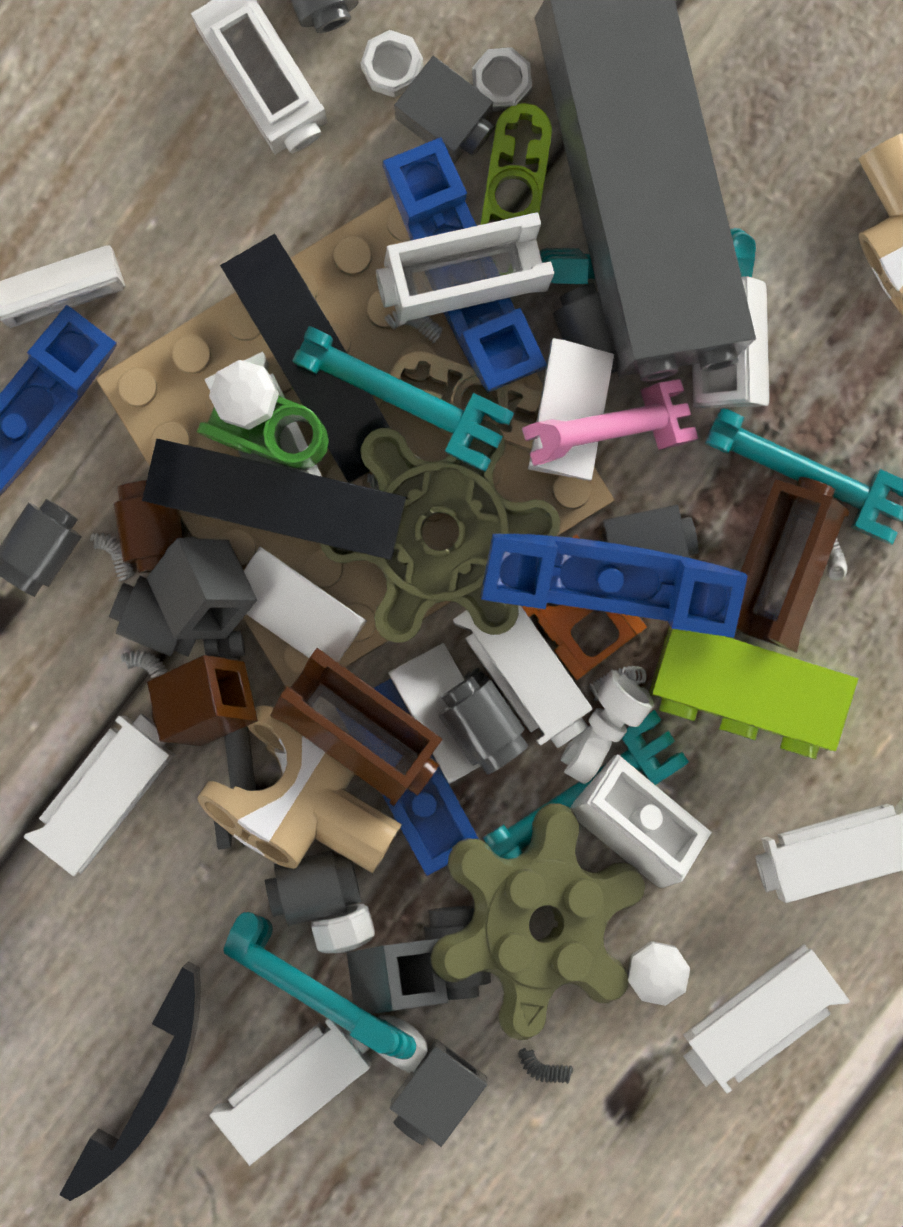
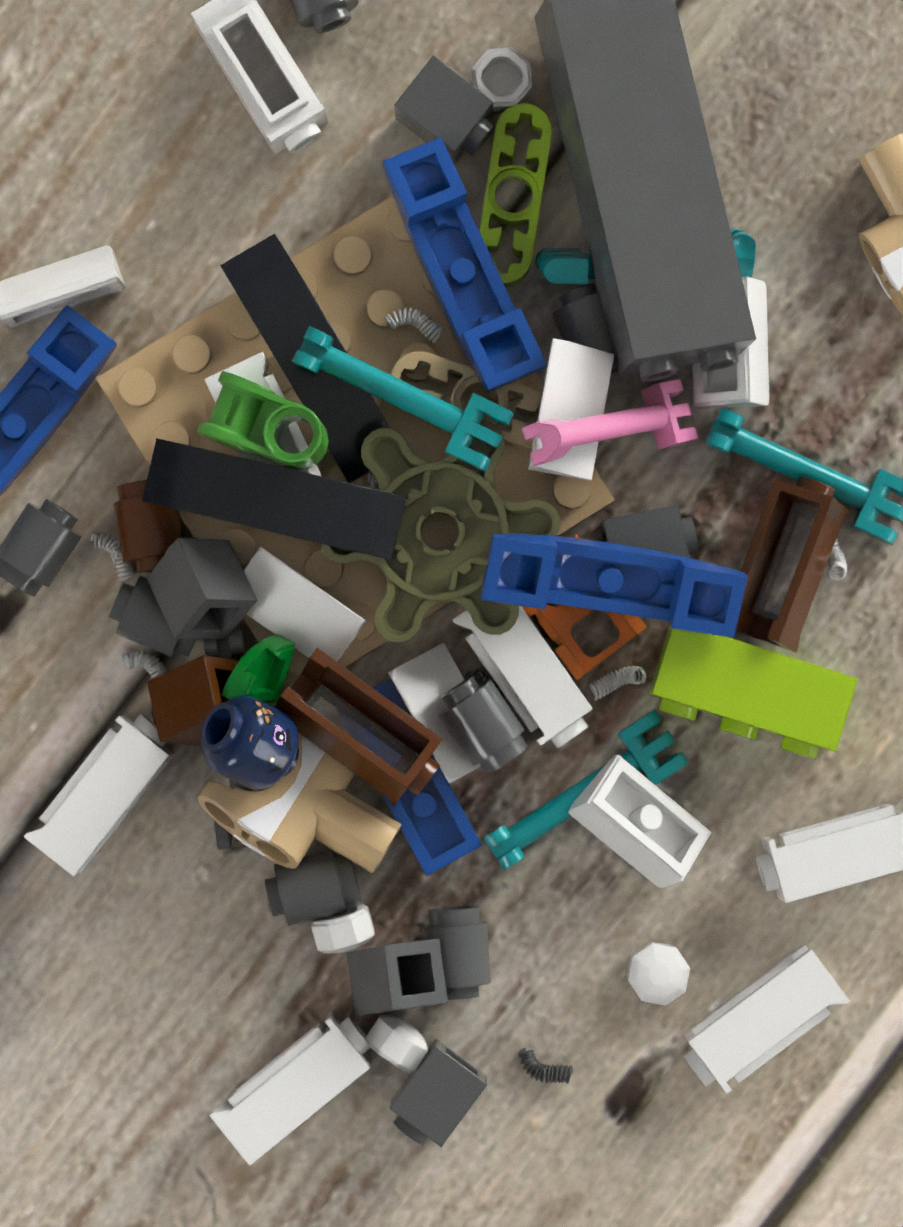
black slope [59,961,201,1201] -> none
white tile [209,360,279,430] -> none
teal hinge [223,912,416,1060] -> none
white tile [360,30,423,98] -> none
white window [376,212,554,325] -> none
olive plate [431,803,645,1040] -> none
white piece [560,669,654,784] -> none
none -> dark blue head [201,695,299,790]
none -> green tile [222,635,296,703]

